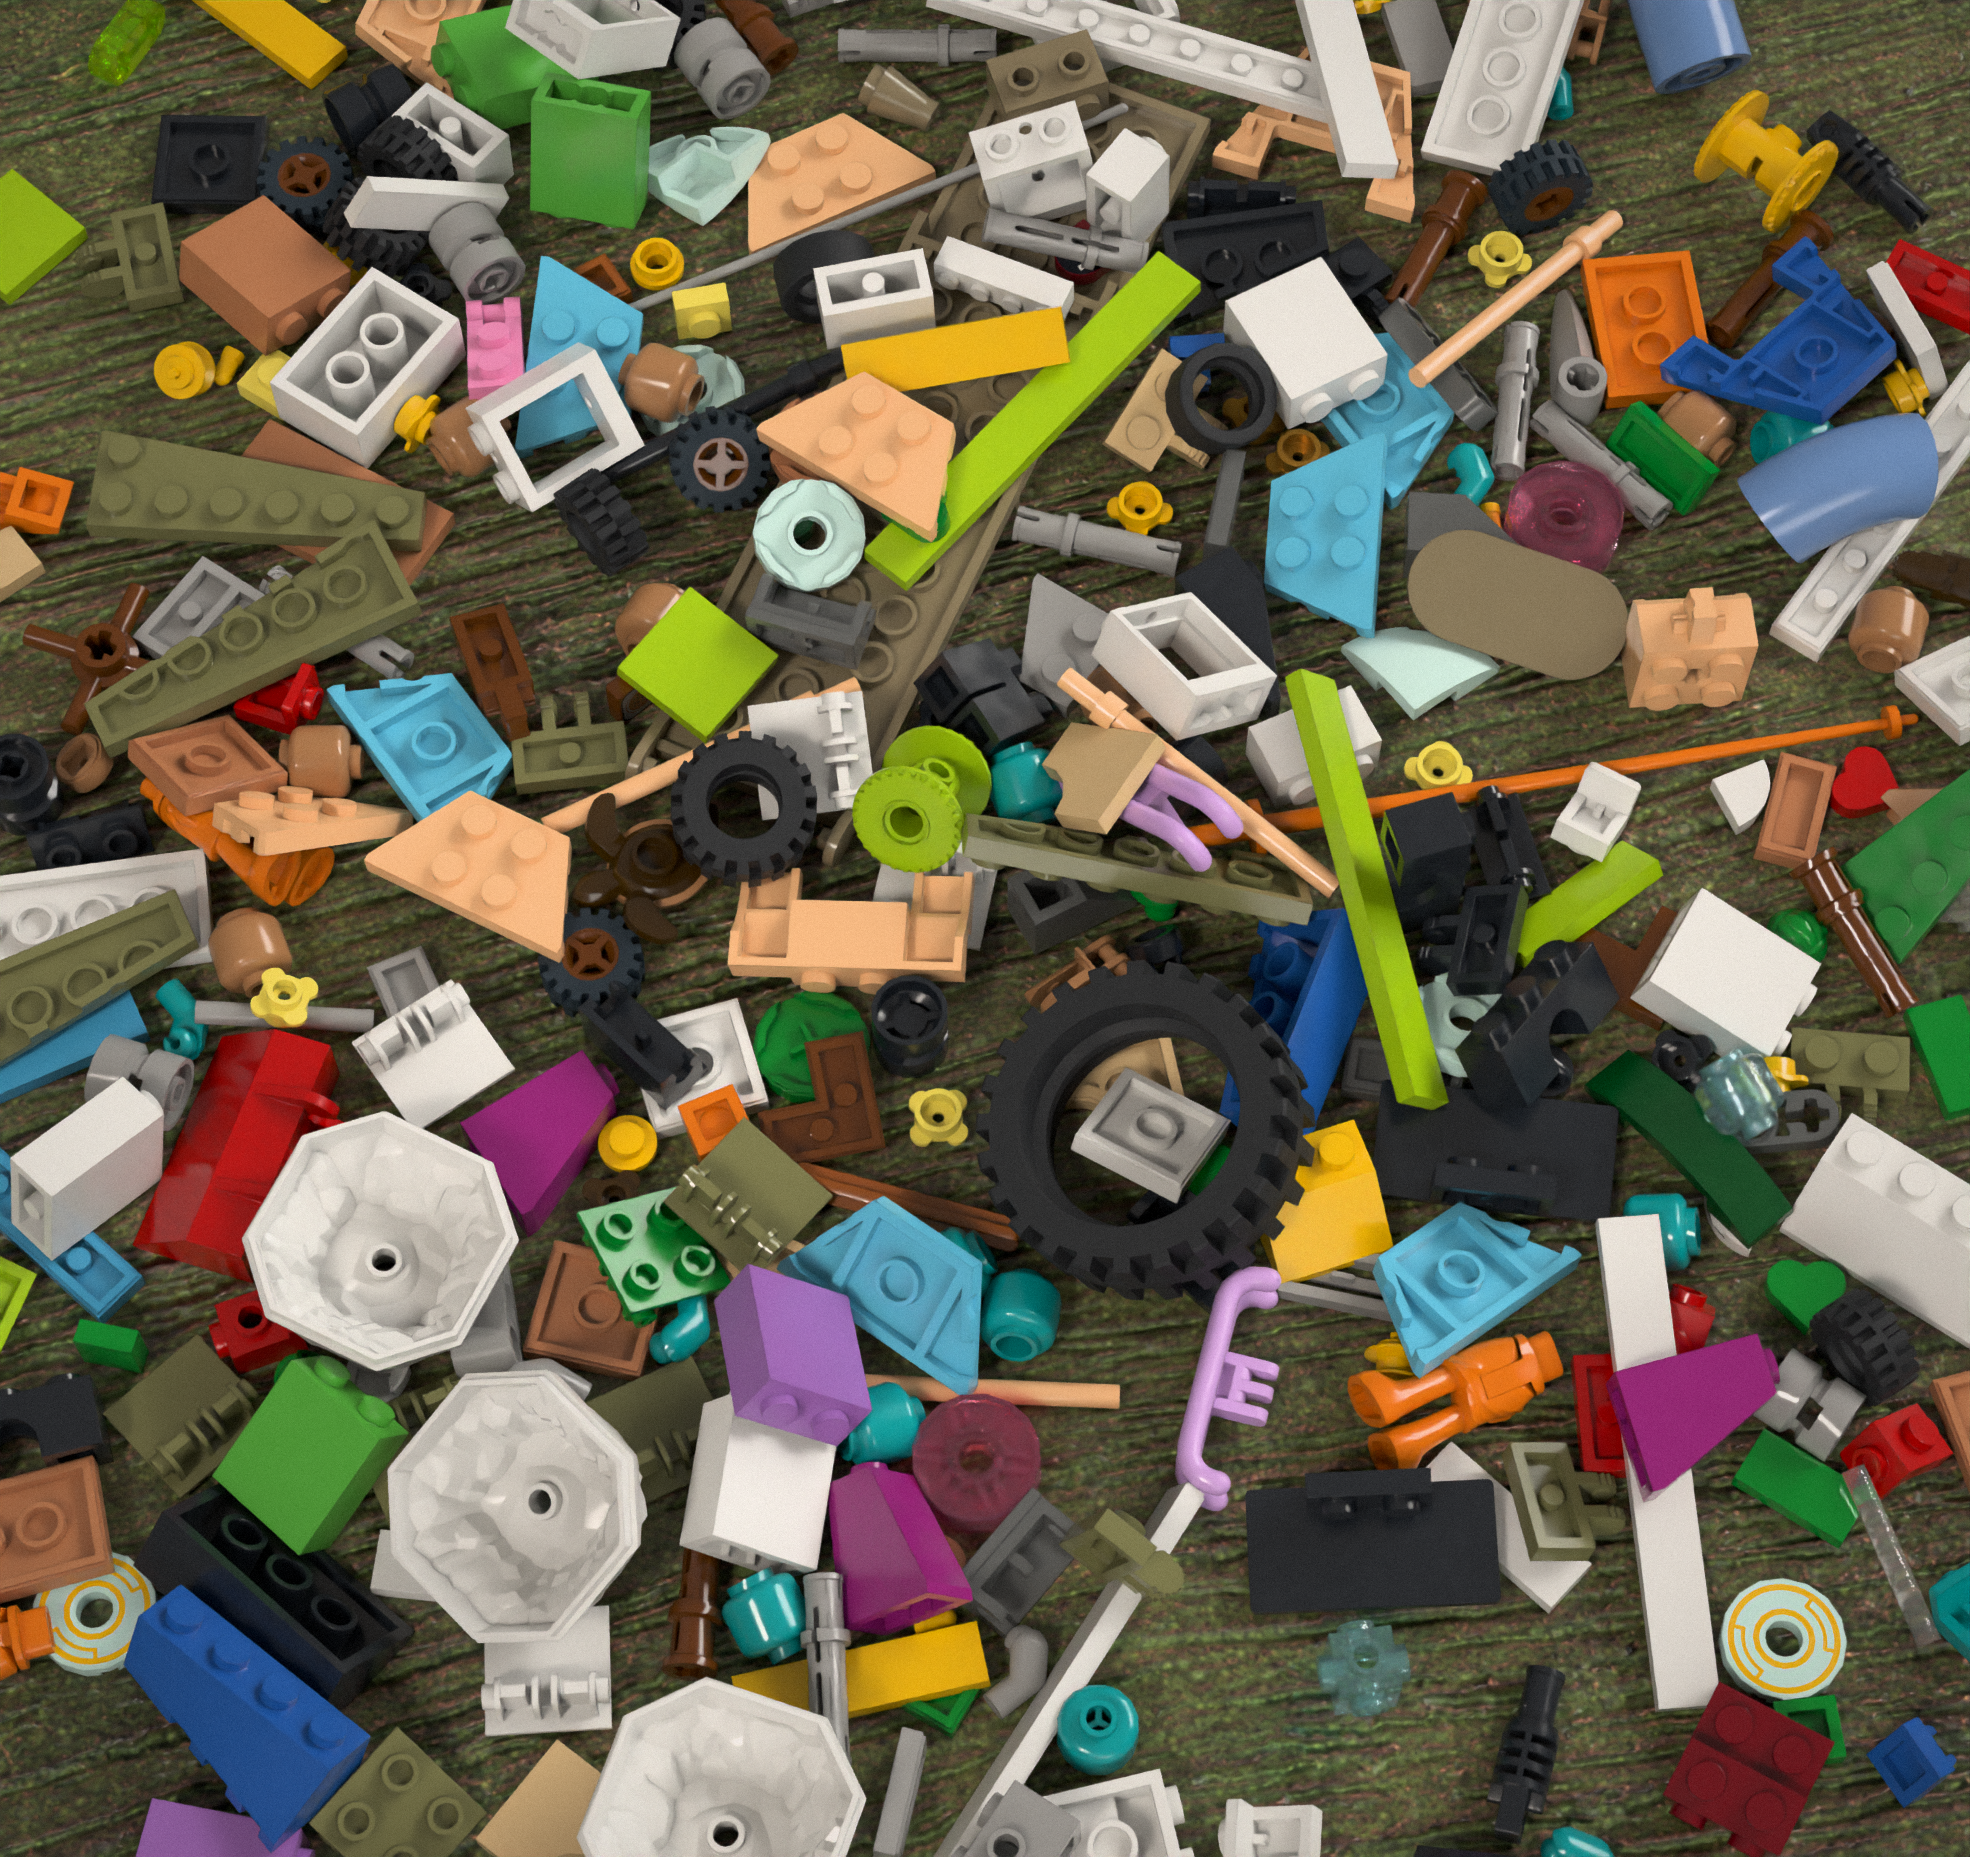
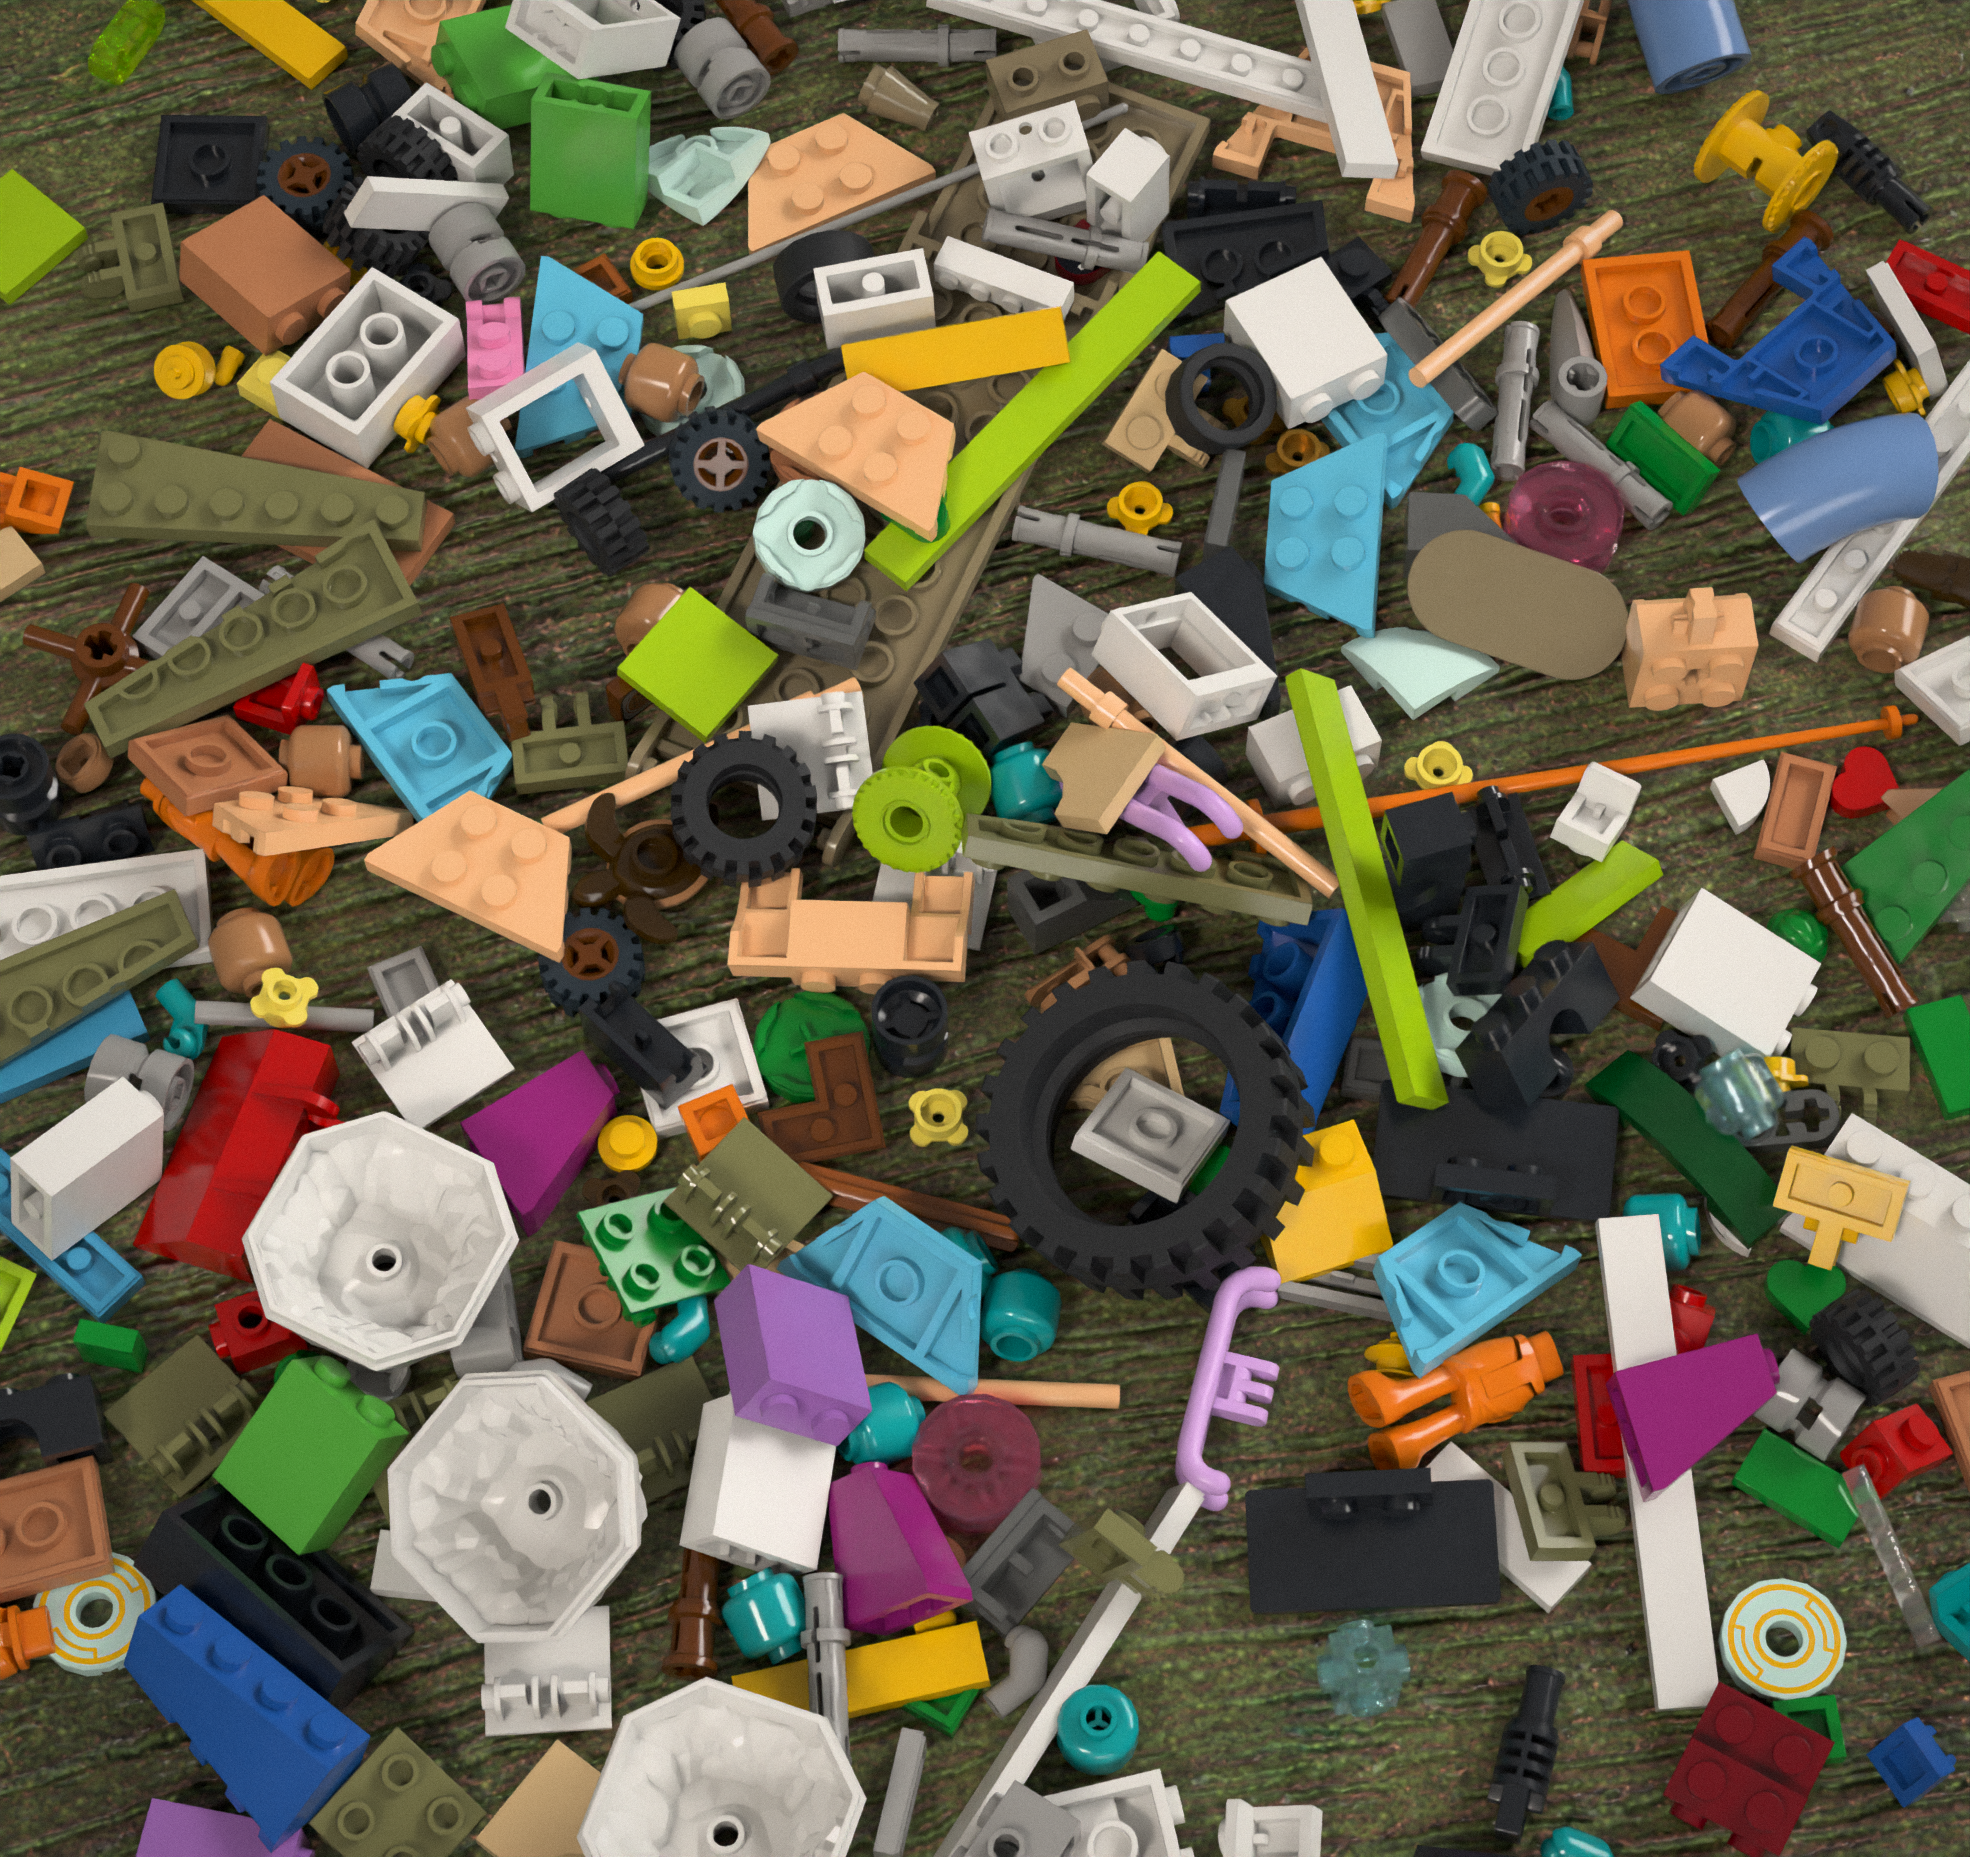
none -> yellow hinge [1773,1145,1910,1271]

